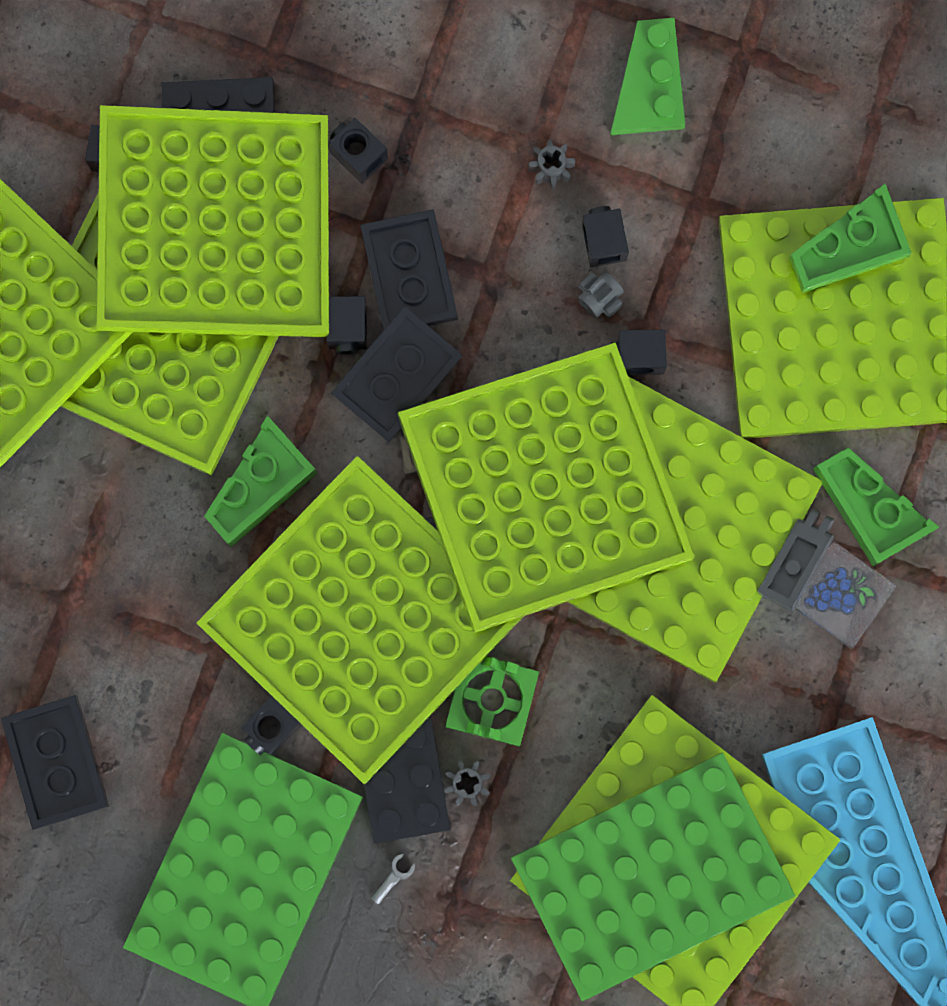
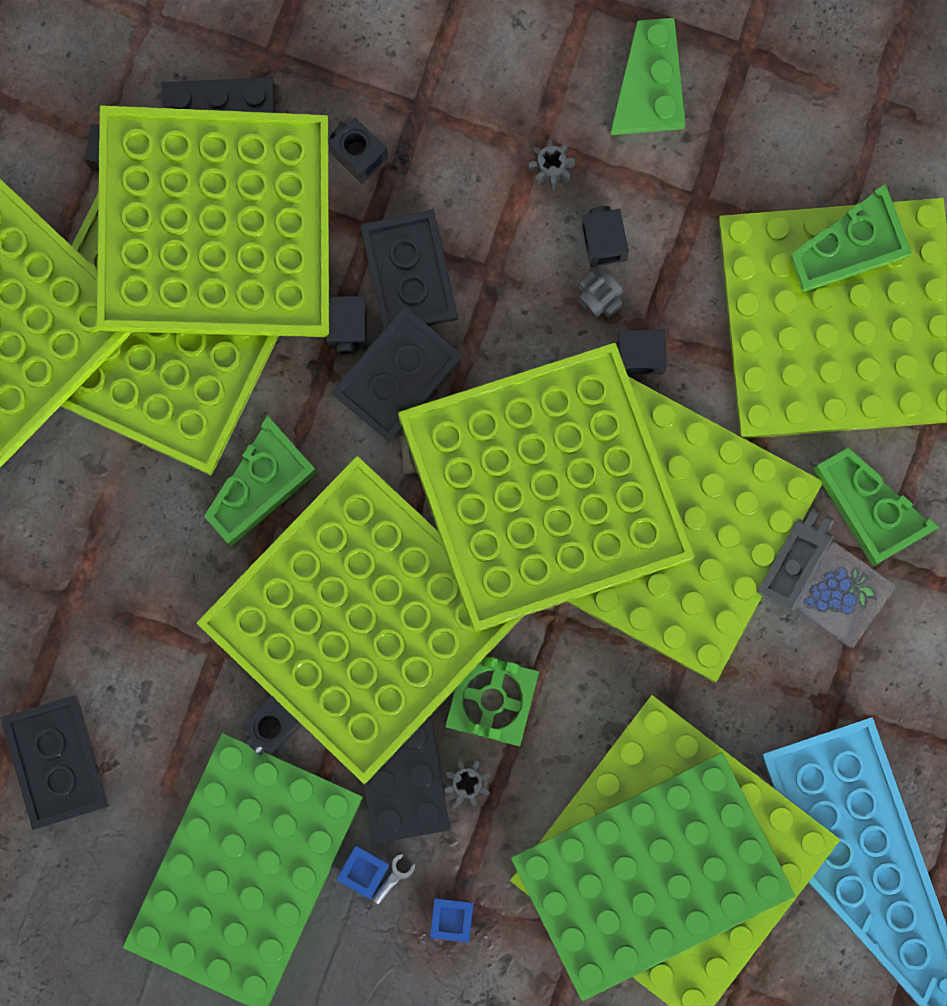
none -> blue plate [337,846,390,899]
none -> blue plate [430,898,474,943]

